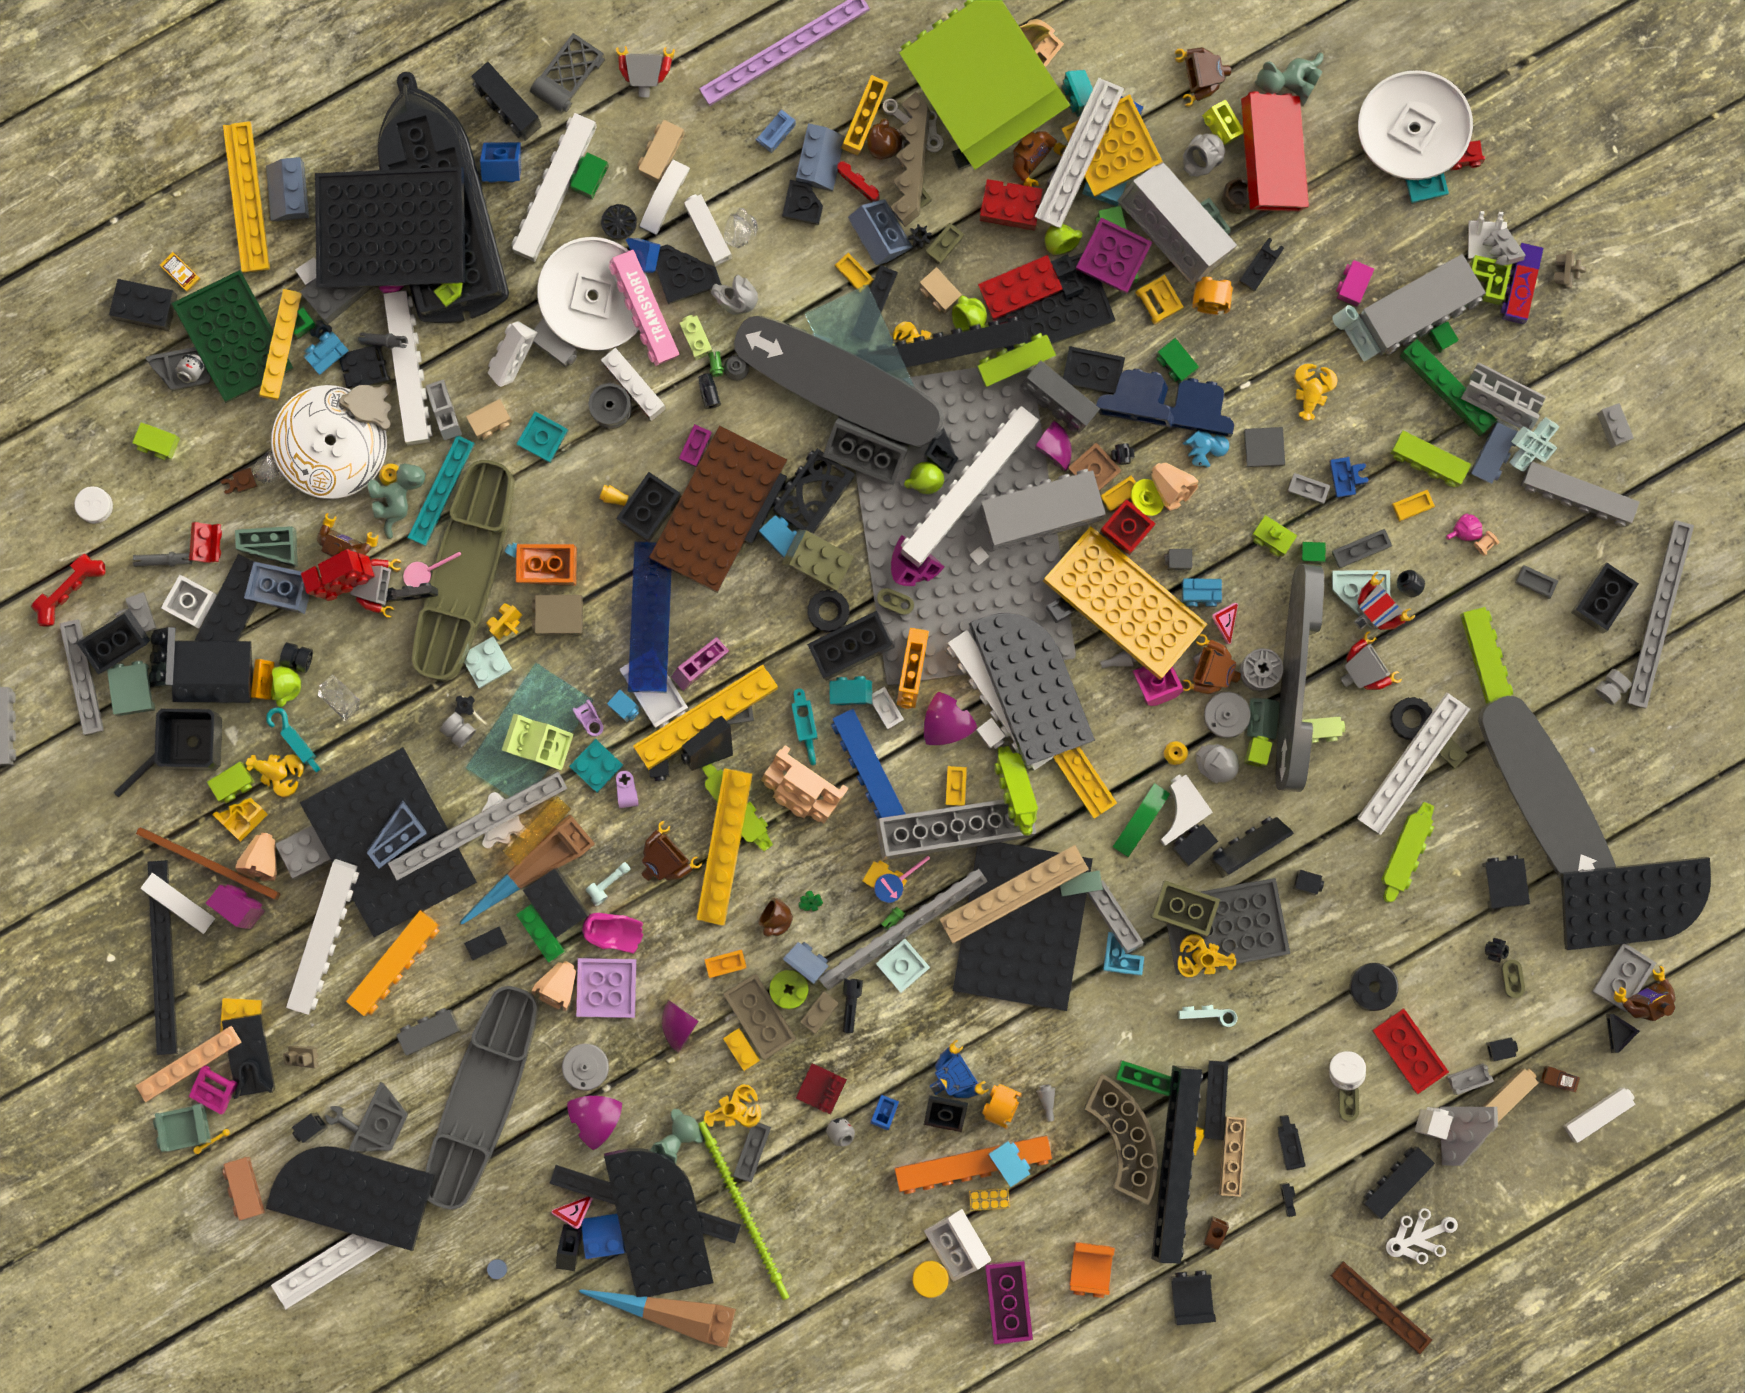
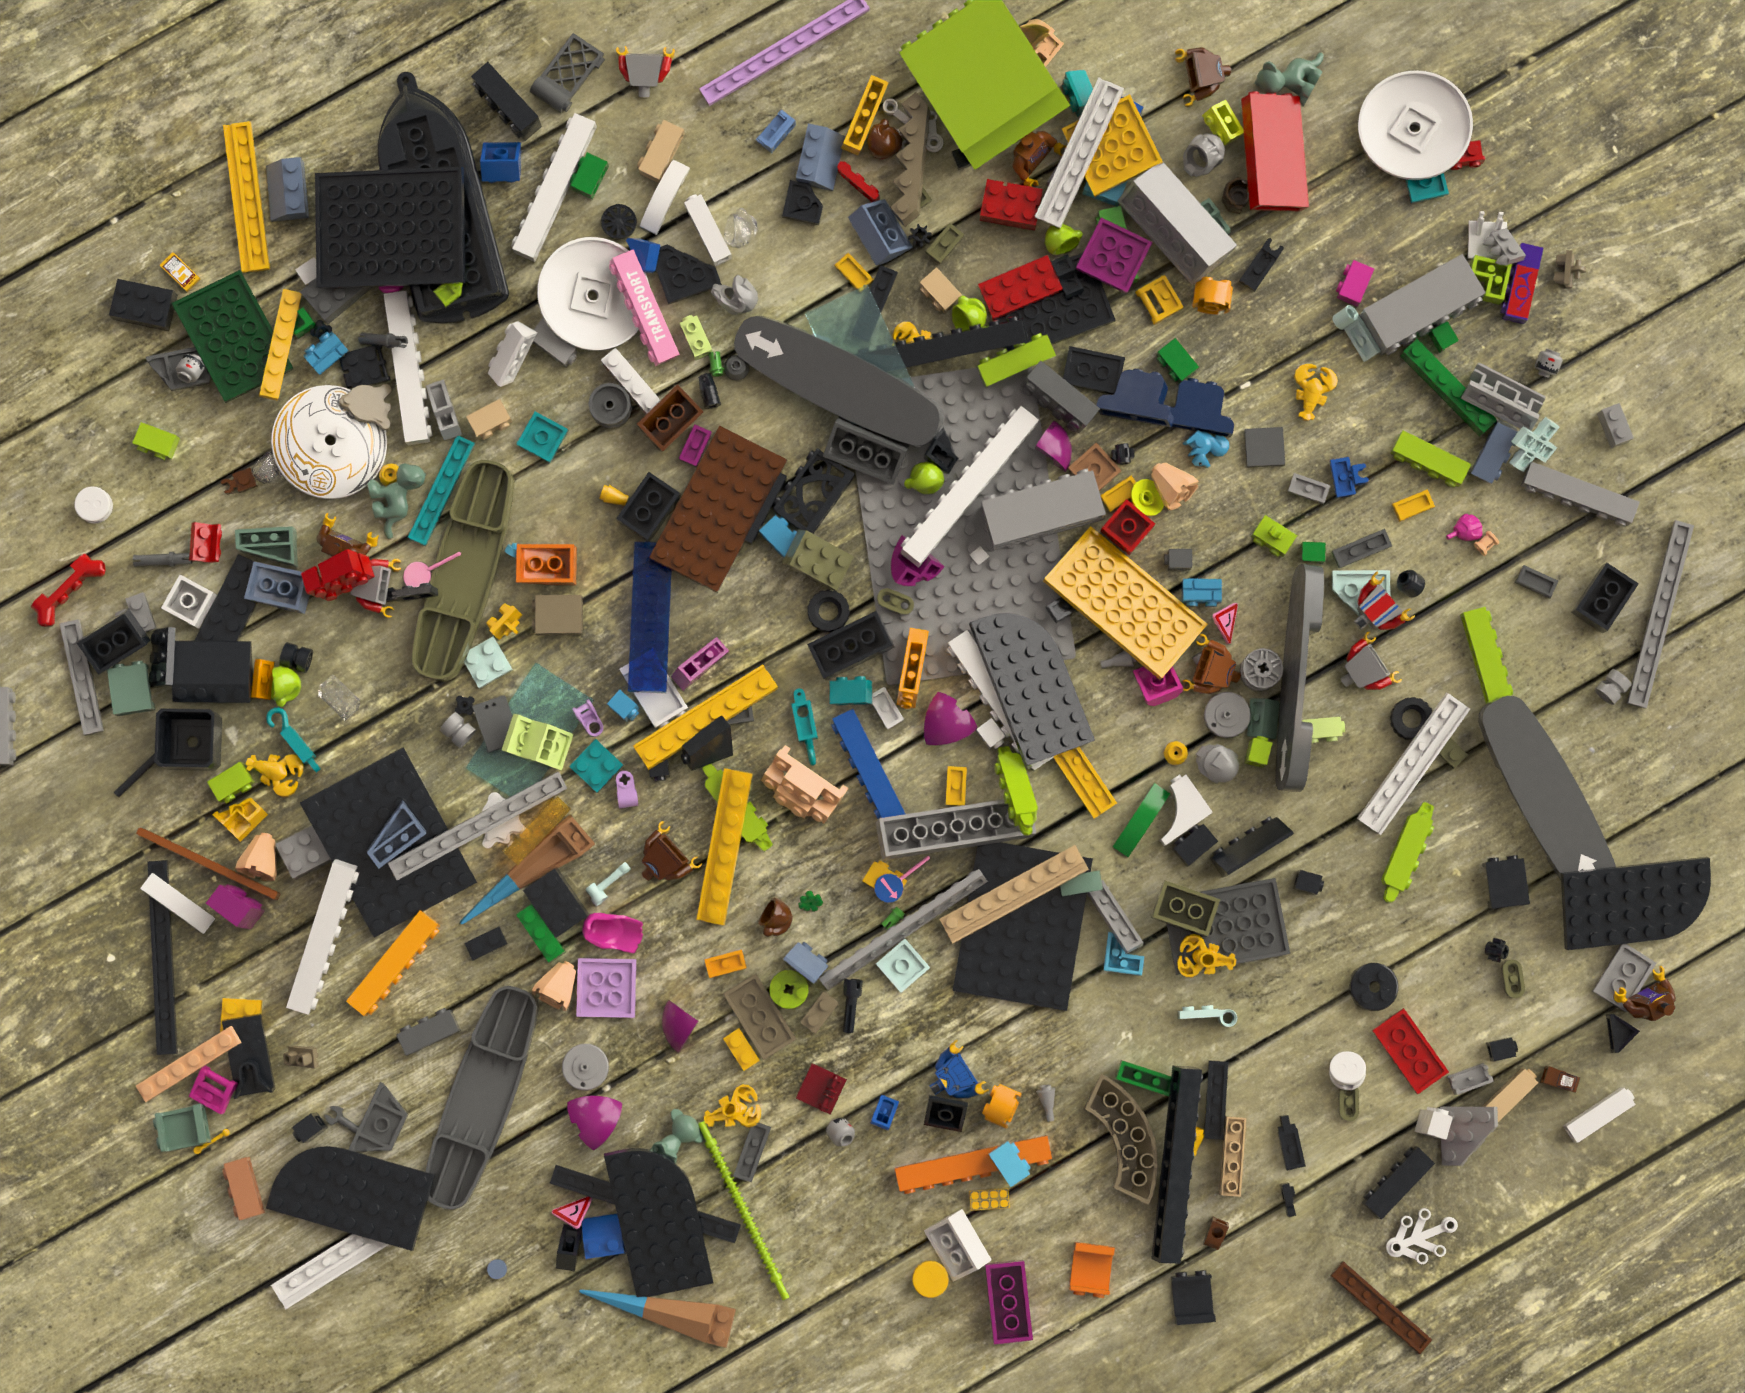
none -> dark grey container [472,695,513,753]
none -> reddish brown slope [636,384,704,452]
none -> light grey head [1535,348,1563,378]

